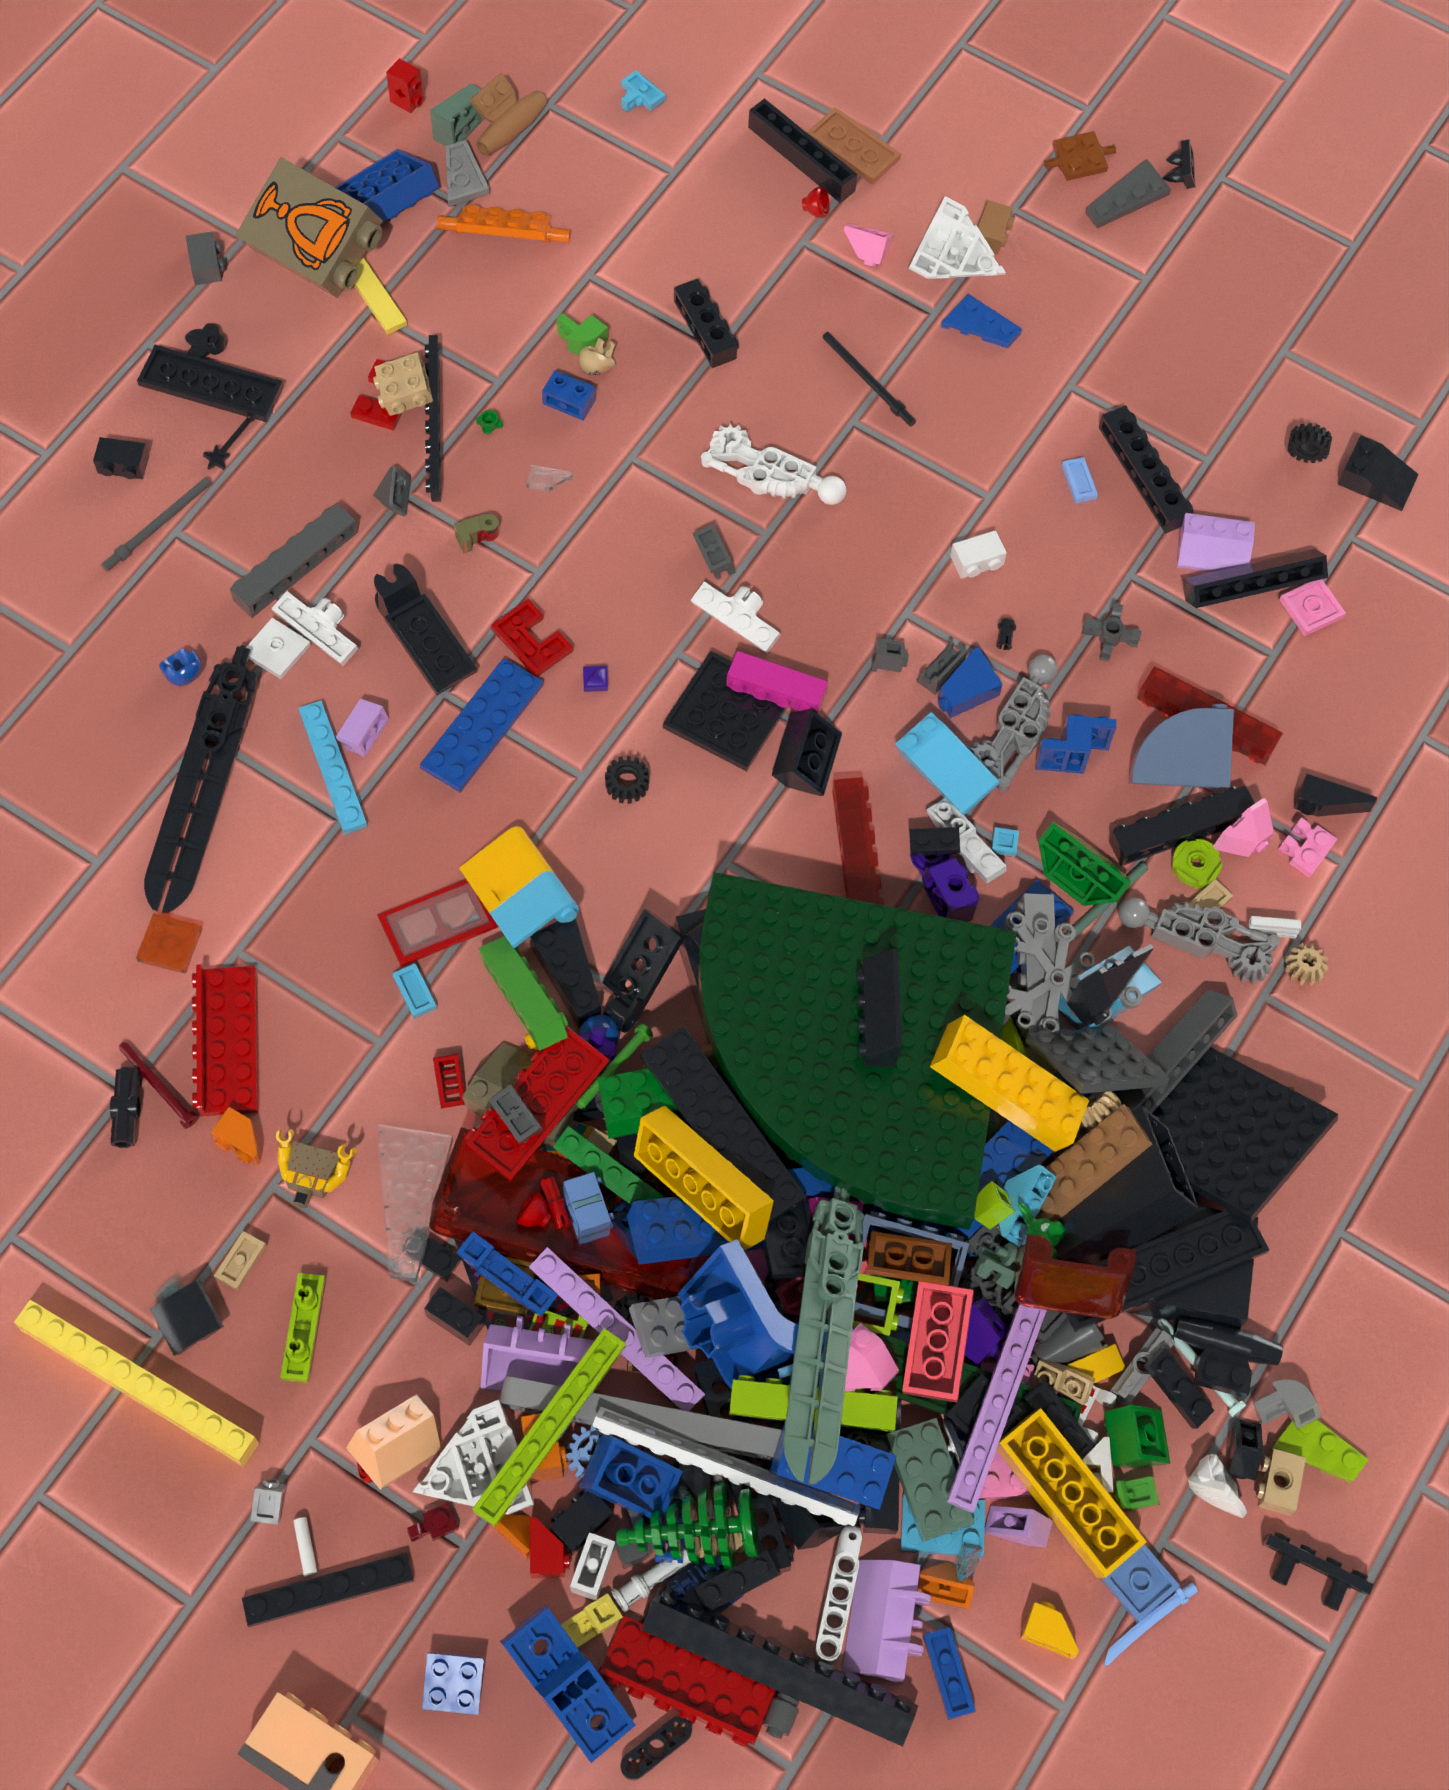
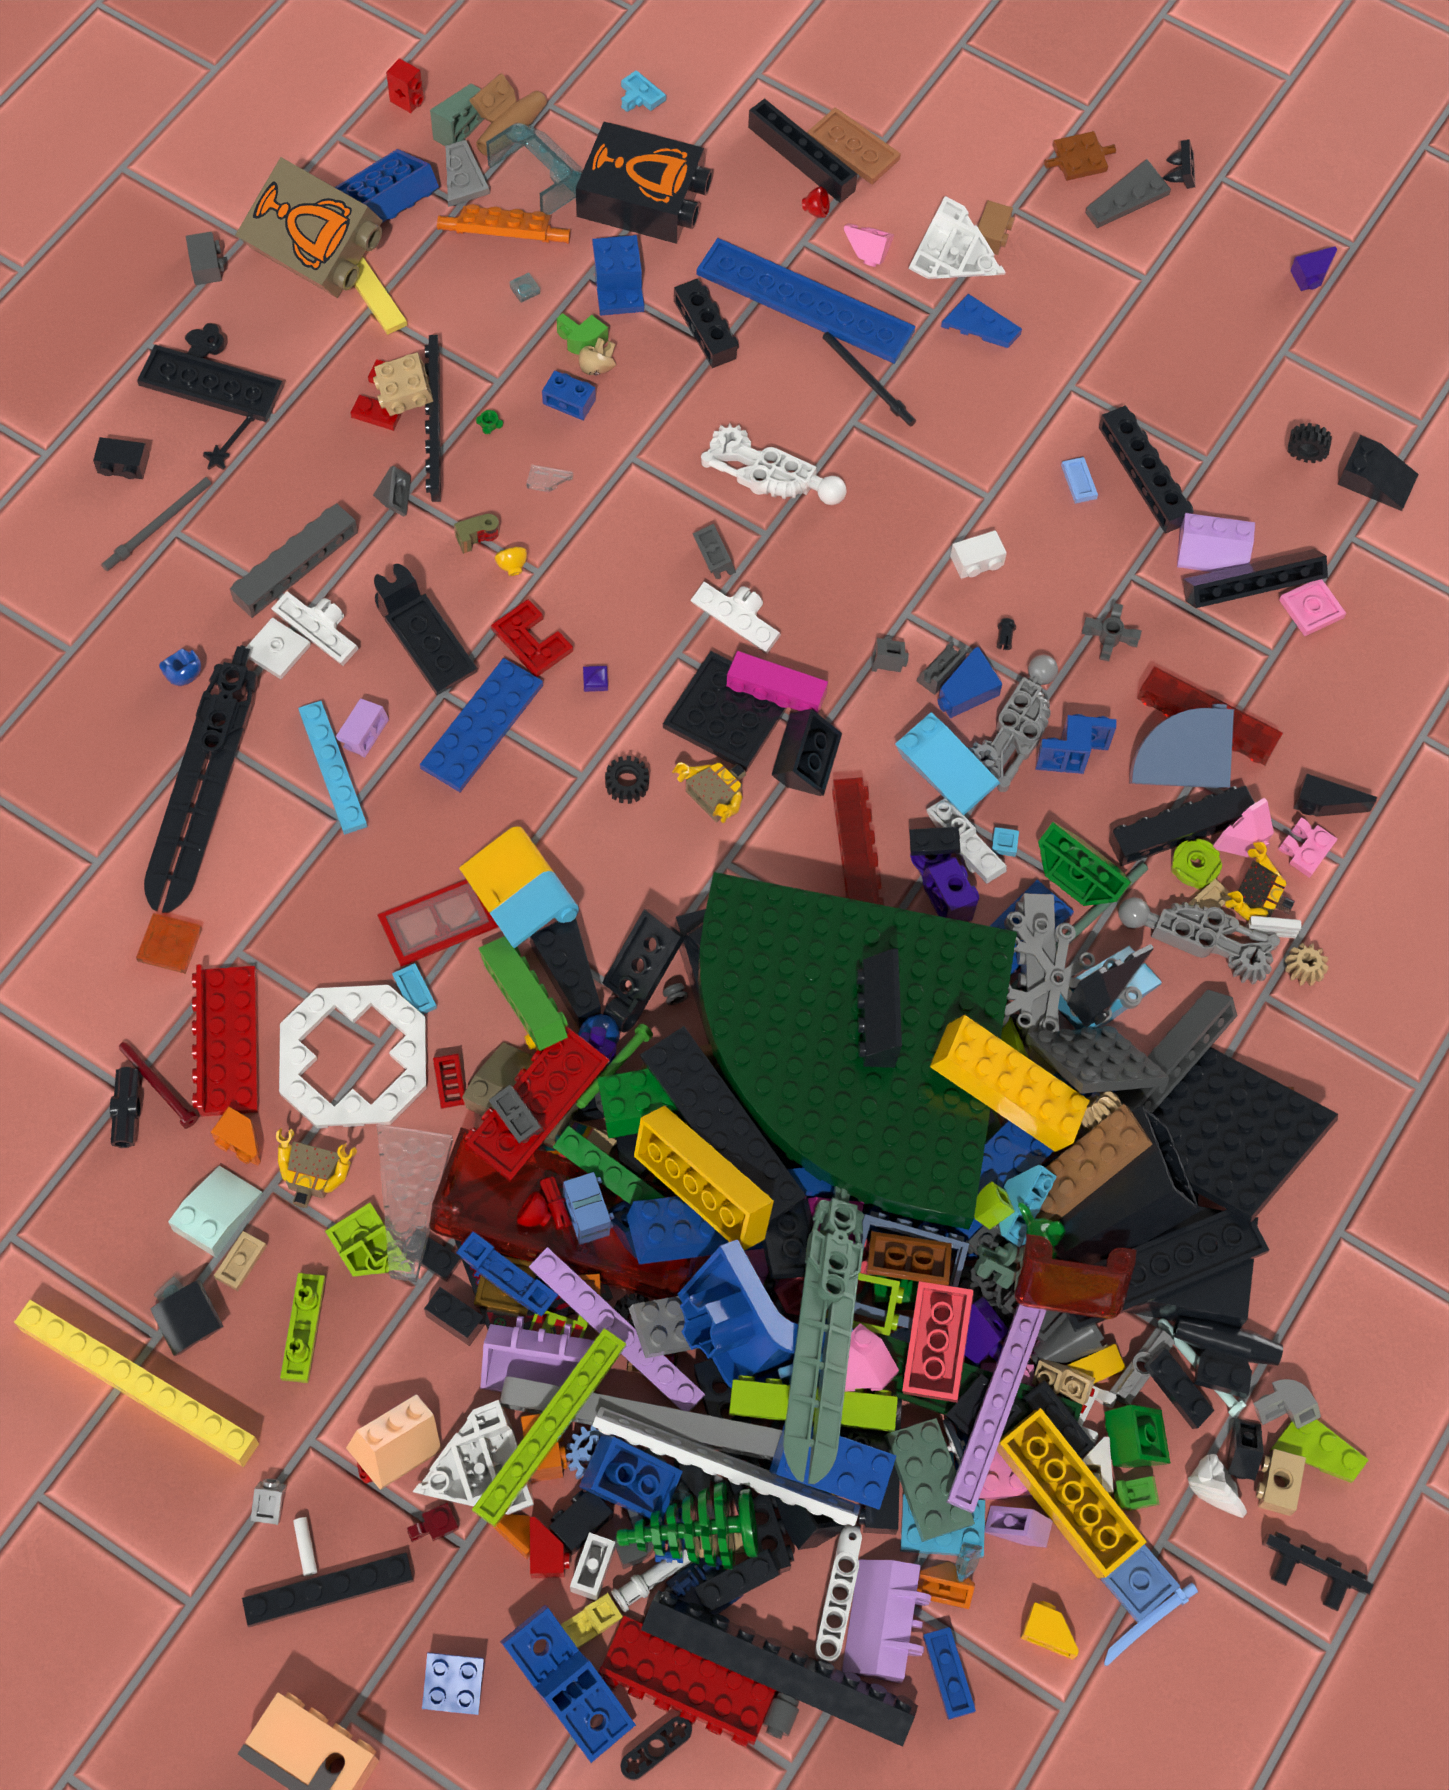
none -> light aqua slope [168,1166,263,1258]
none -> white plate [279,985,427,1128]
none -> lime slope [325,1203,411,1277]
none -> clear light blue windscreen [486,123,583,215]
none -> yellow brick [494,547,527,576]
none -> clear light blue plate [509,273,540,303]
none -> black brick [576,122,713,244]
none -> blue bracket [592,235,644,316]
none -> dark grey bush [663,983,688,1005]
none -> torso [672,762,746,823]
none -> blue plate [696,238,916,364]
none -> torso [1225,842,1295,921]
none -> dark purple slope [1290,246,1337,291]

